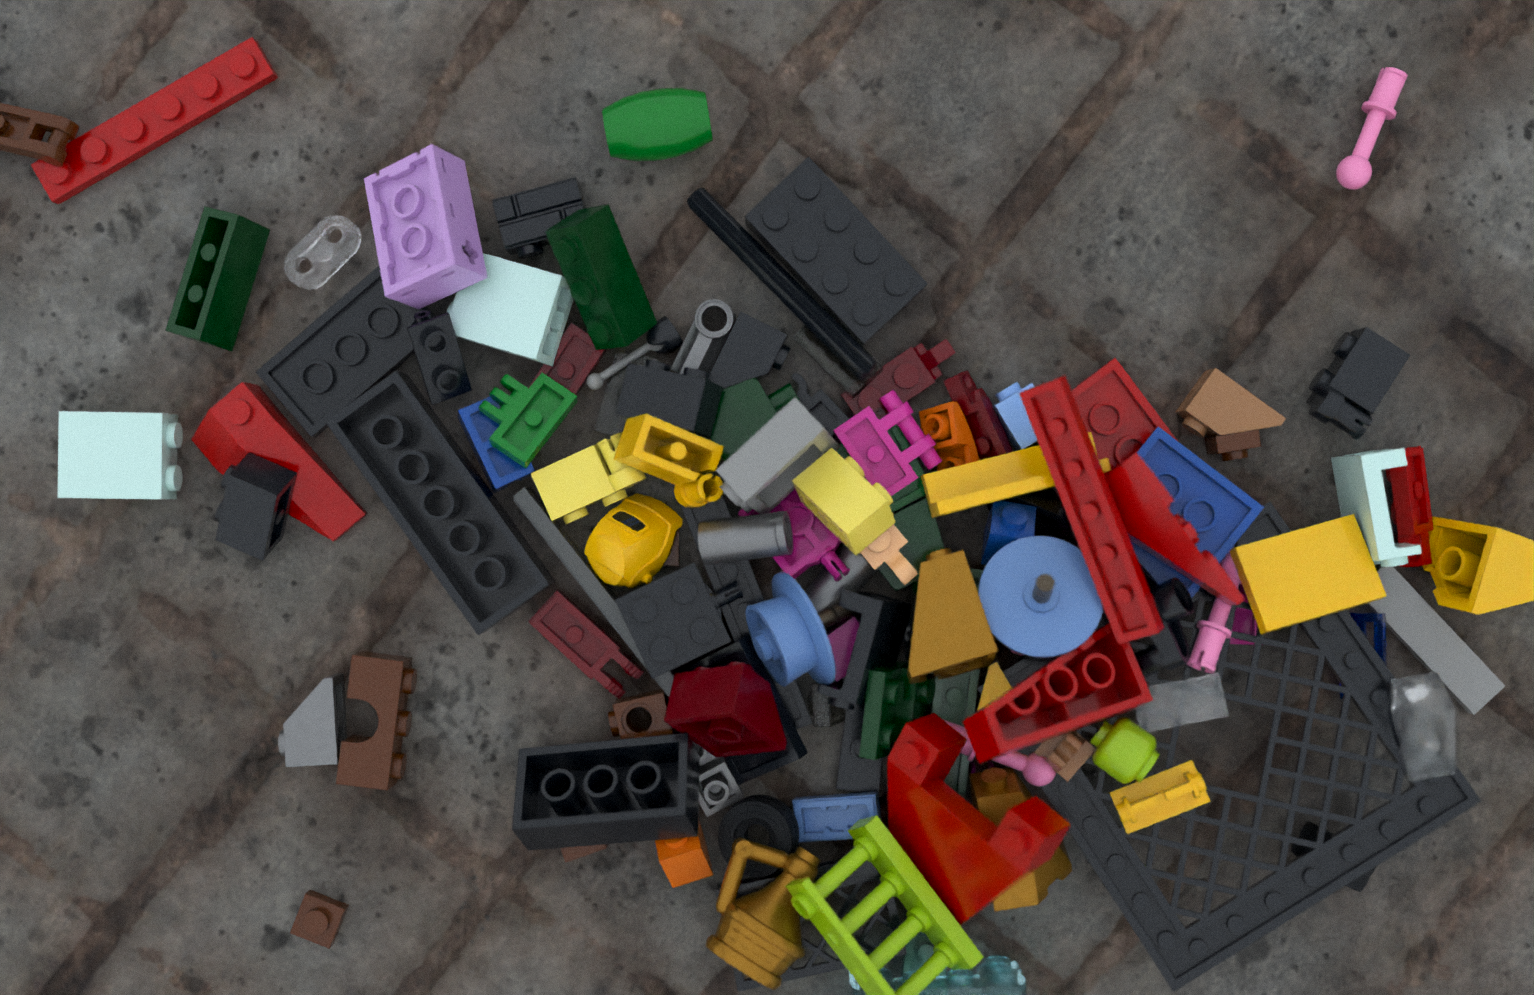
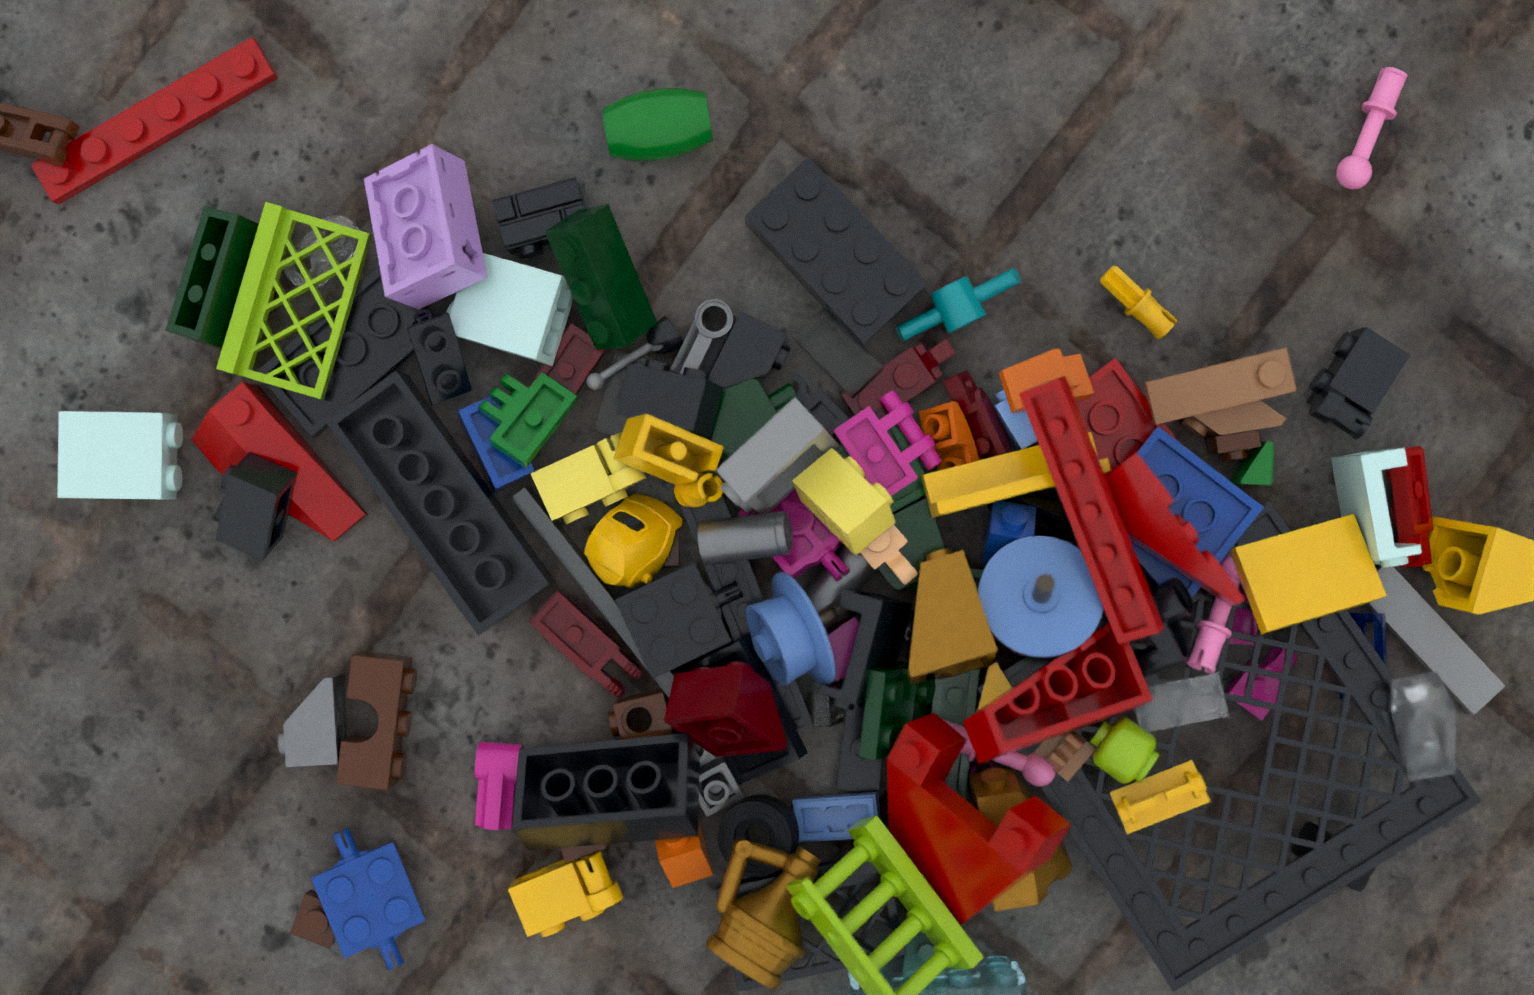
black axle [687,188,876,380] -> none
none -> lime fence [216,201,373,400]
none -> blue plate [311,828,425,970]
none -> dark pink piece [474,741,524,830]
none -> yellow hinge [508,851,624,937]
none -> teal piece [895,268,1021,341]
none -> orange slope [999,348,1094,413]
none -> yellow axle [1100,265,1177,340]
none -> medium nougat slope [1144,348,1297,425]
none -> dark pink plate [1224,647,1298,721]
none -> green slope [1230,442,1274,486]

